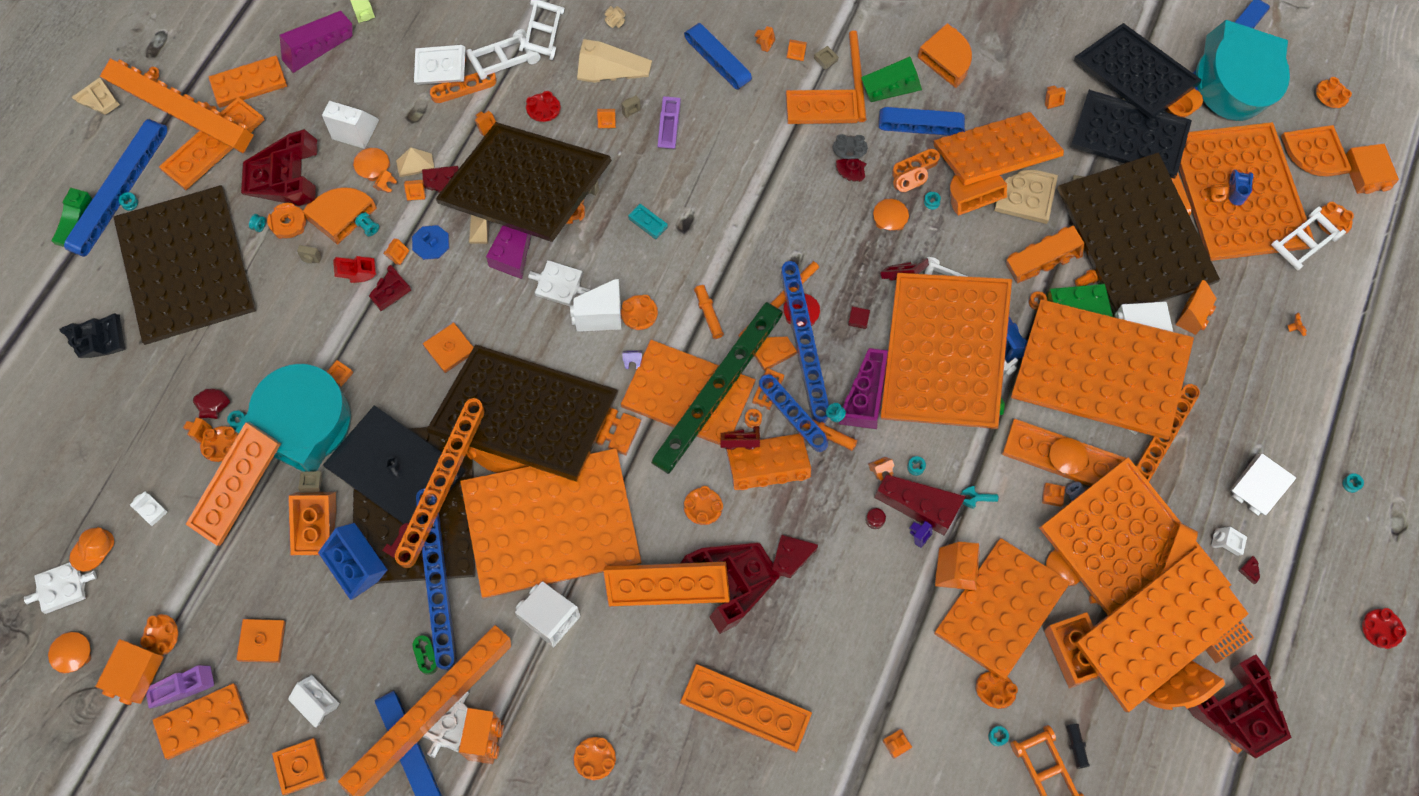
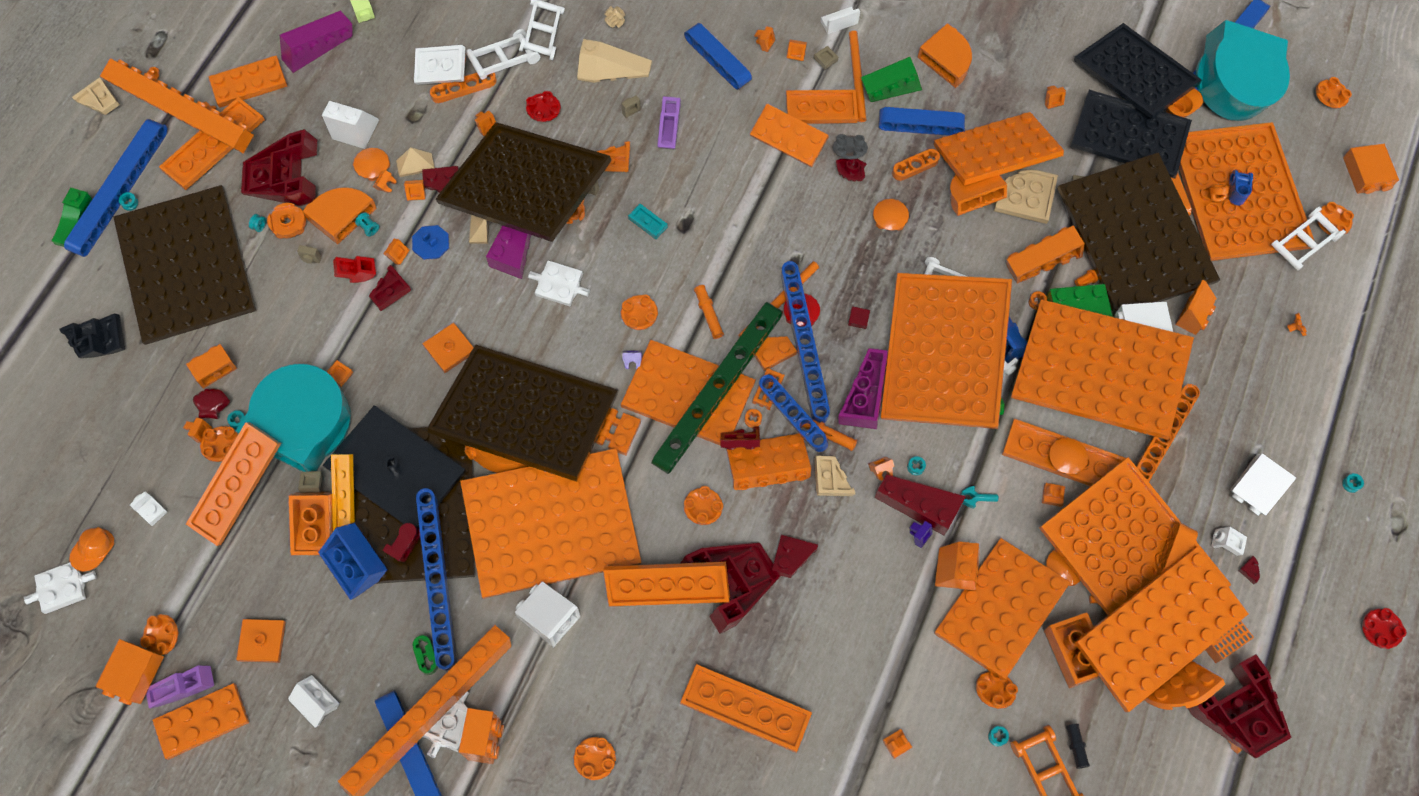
orange dish [48,632,91,674] -> none
orange plate [272,738,326,796] -> none
orange beam [395,398,484,568] -> none
white slope [570,279,622,332] -> none
orange tile [597,109,616,128] -> none
teal bush [826,403,846,422] -> none
dark red piece [865,508,886,529] -> none
dark red wing [880,258,929,281] -> none
orange plate [893,166,928,192] -> none
teal bush [924,192,941,210] -> none
sand blue bush [1065,482,1085,501] -> none
orange plate [1281,125,1352,176] -> none
none -> orange brick [186,344,237,389]
none -> light orange plate [331,454,355,531]
none -> orange wing [597,141,630,172]
none -> orange plate [750,104,829,168]
none -> tan wing [814,456,855,496]
none -> white panel [820,7,860,34]

